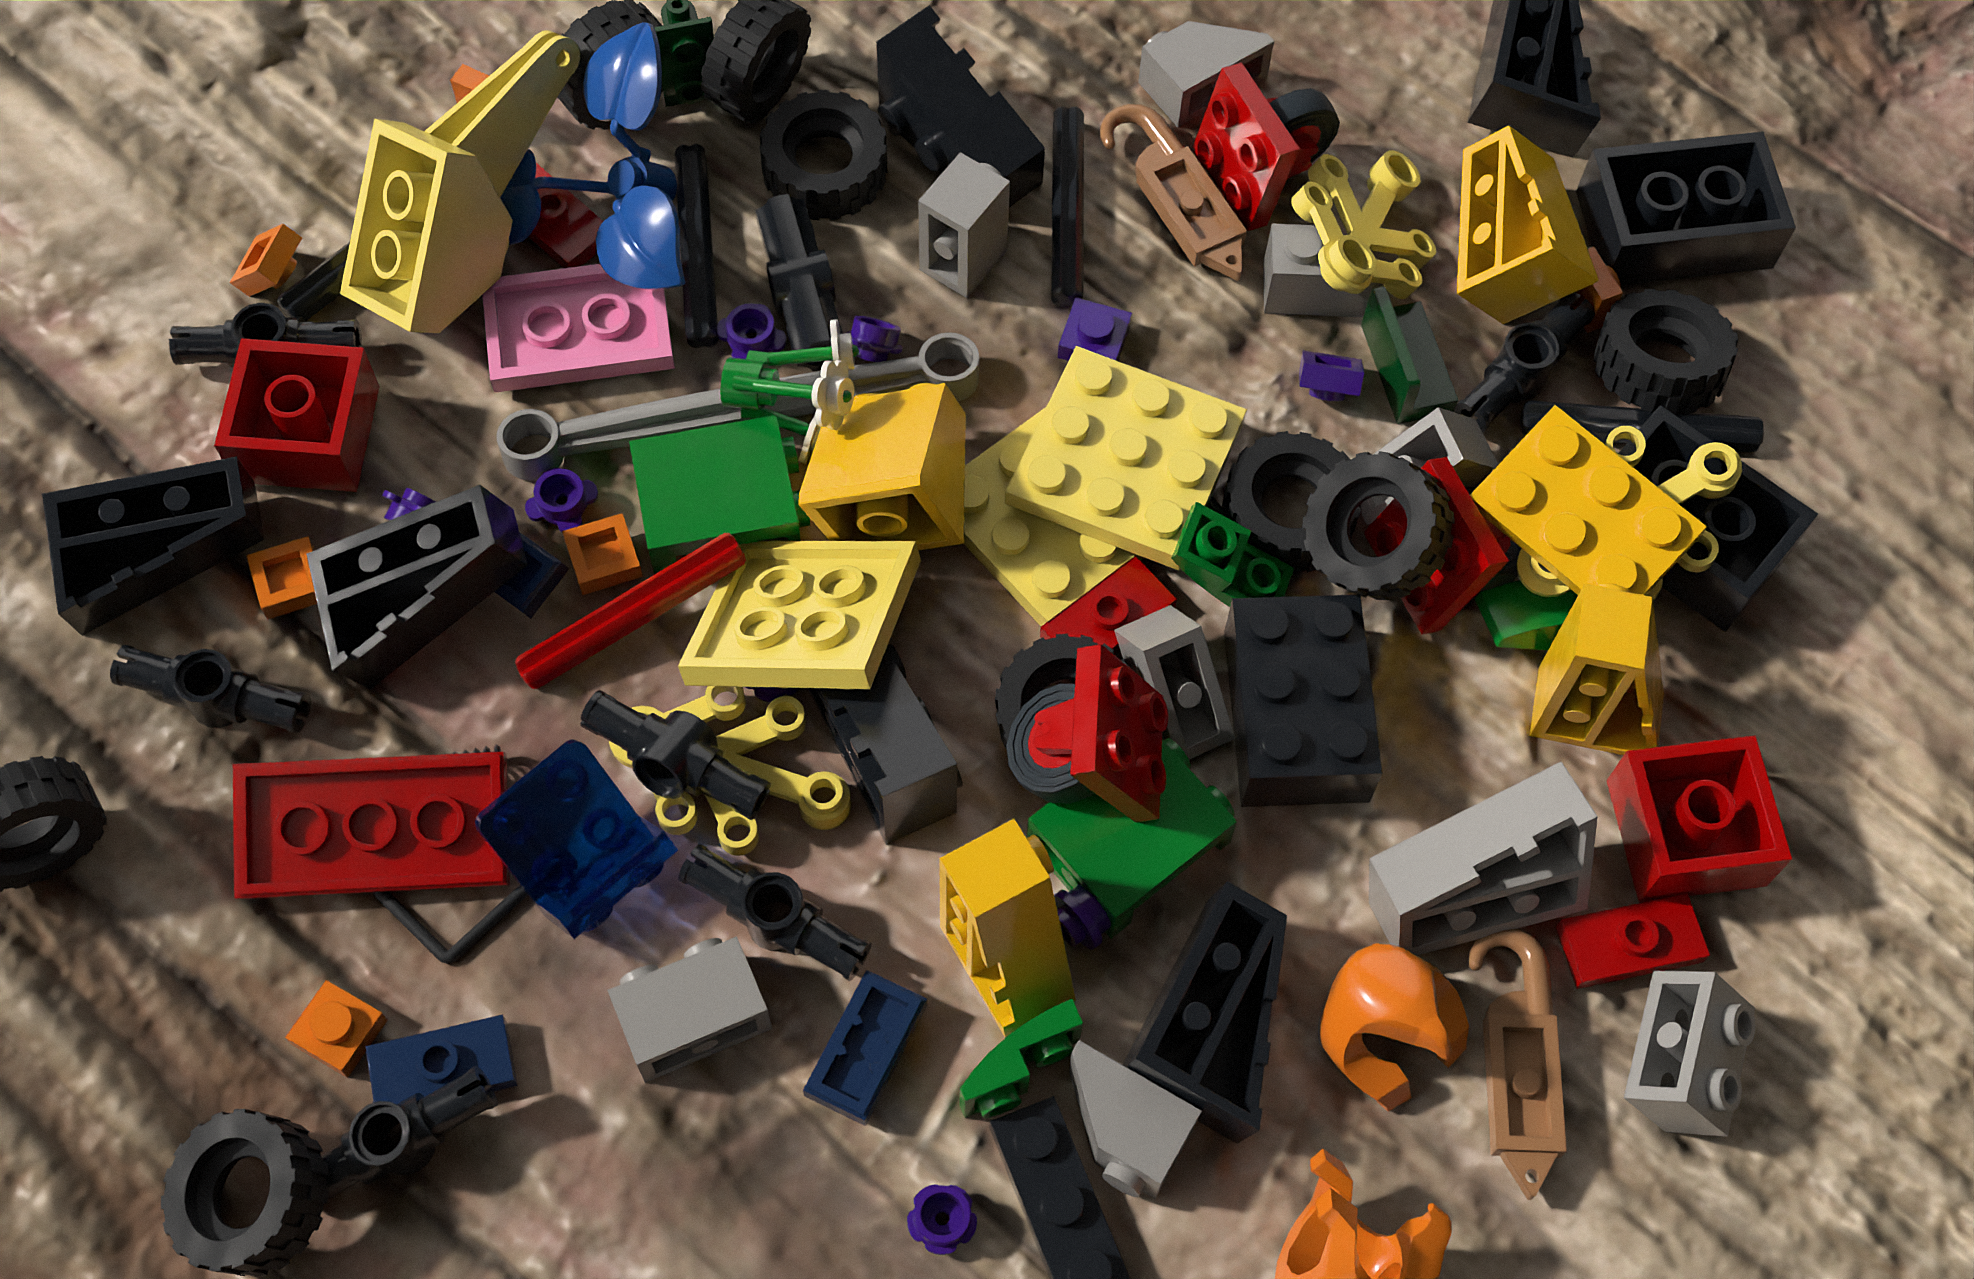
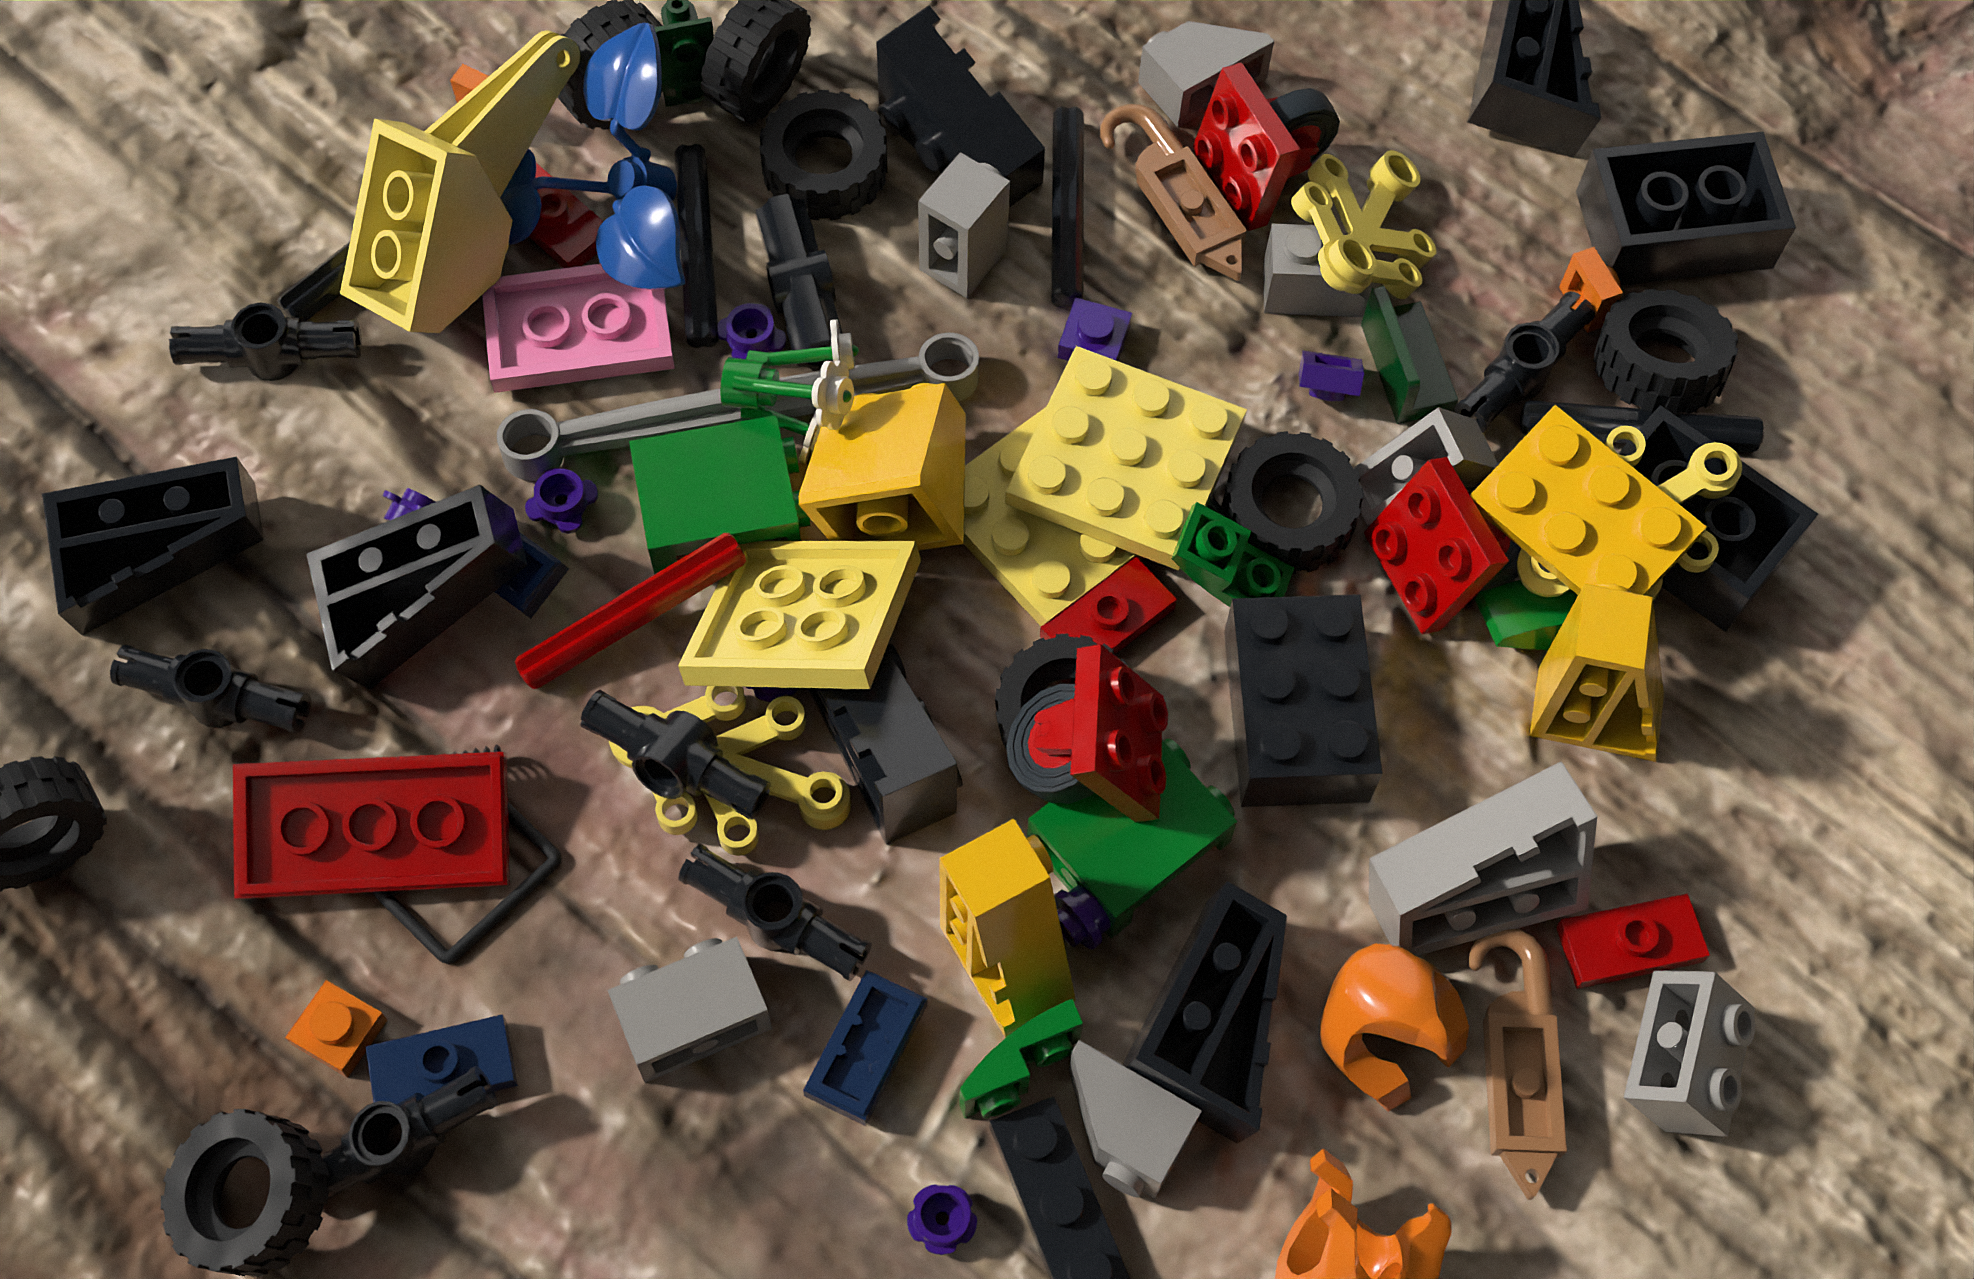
red brick [214,338,380,492] -> none
orange plate [230,224,302,297] -> none
orange plate [246,536,317,620] -> none
clear blue bracket [475,739,678,939] -> none
orange plate [562,513,643,595] -> none
dark purple plate [847,316,902,362] -> none
light grey slope [1114,605,1235,760] -> none
black tyre [1302,451,1455,600] -> none
yellow wedge [1457,125,1599,324] -> none
red brick [1606,735,1792,903] -> none

